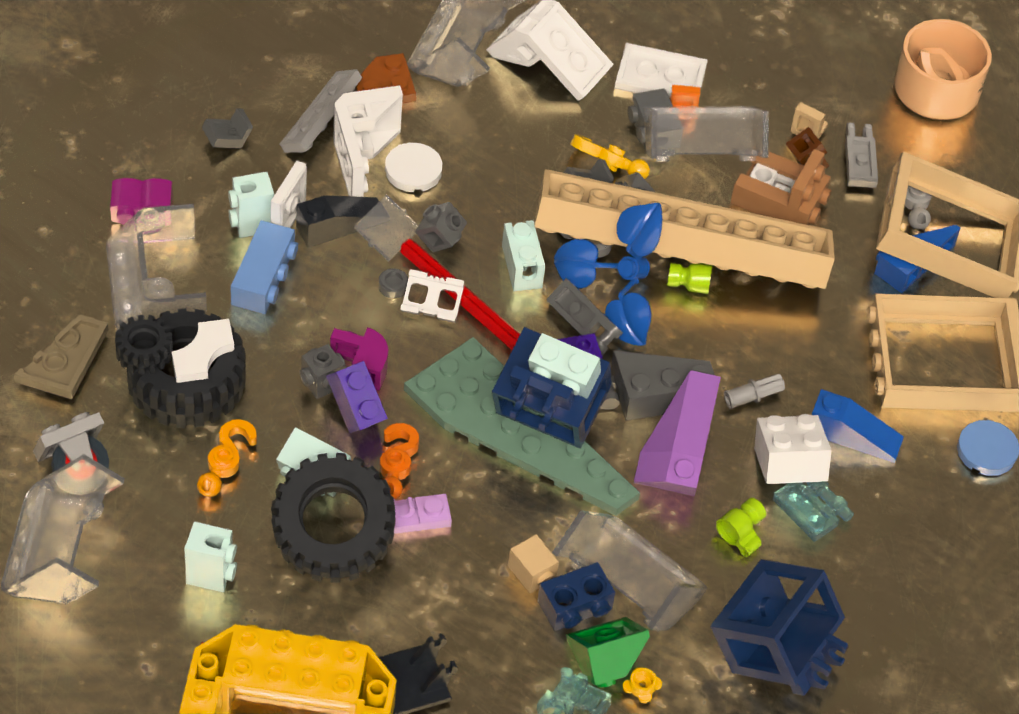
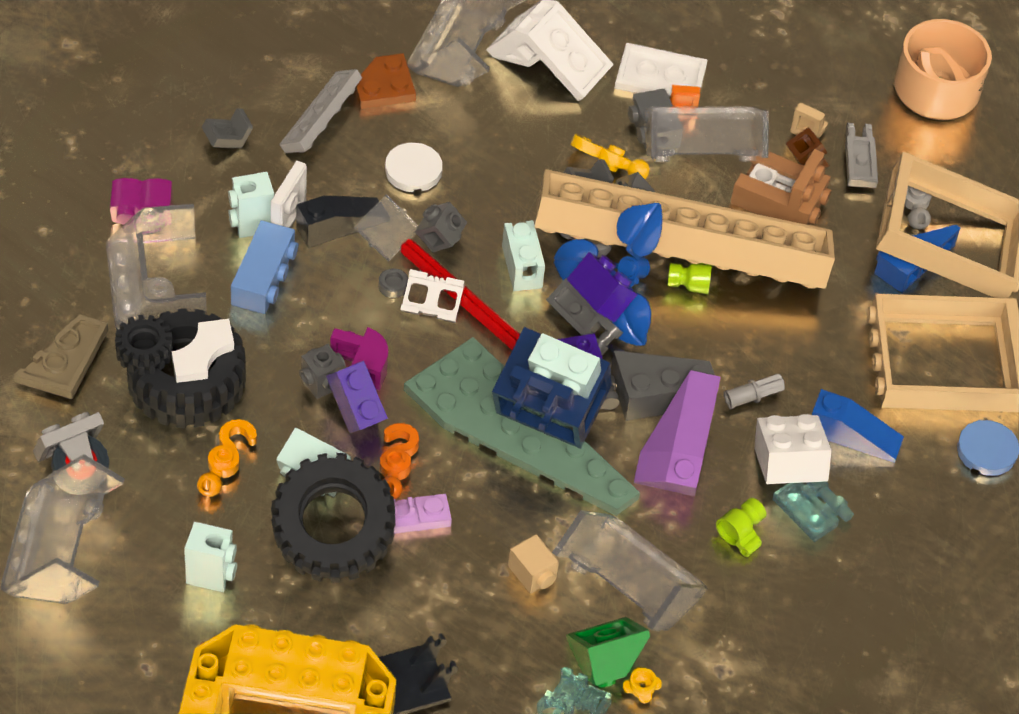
white bracket [333,86,403,197] -> none
dark blue brick [537,562,615,631] -> none
dark blue piece [710,559,848,696] -> none
none -> dark purple brick [567,252,637,322]

